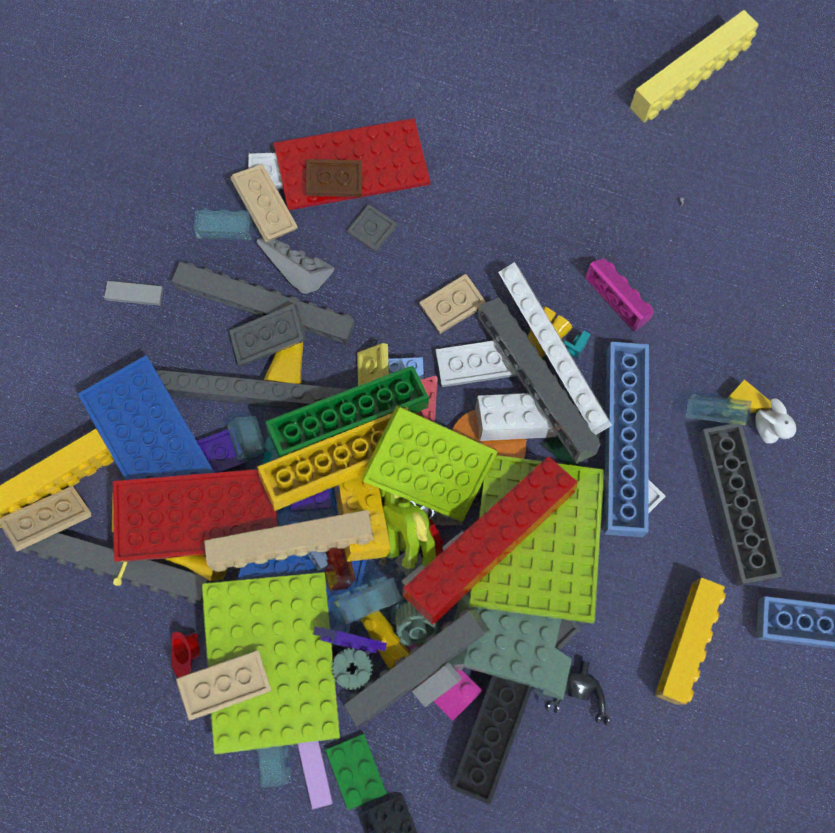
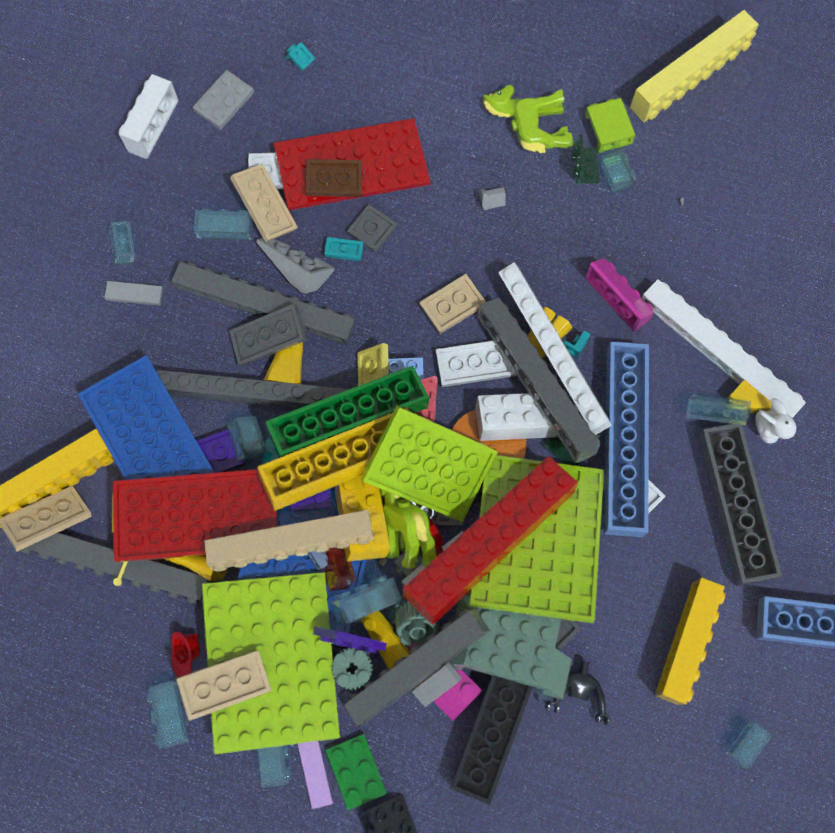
none -> clear light blue brick [109,221,135,265]
none -> white brick [119,74,179,159]
none -> clear light blue brick [147,681,189,749]
none -> light grey plate [192,70,254,130]
none -> teal bracket [285,42,315,71]
none -> teal plate [324,237,364,261]
none -> light grey tile [478,187,506,211]
none -> lime animal [483,85,573,153]
none -> clear green bracket [572,135,600,184]
none -> lime panel [585,98,635,153]
none -> clear light blue brick [599,149,636,194]
none -> white brick [641,280,806,418]
none -> clear light blue brick [725,722,773,769]

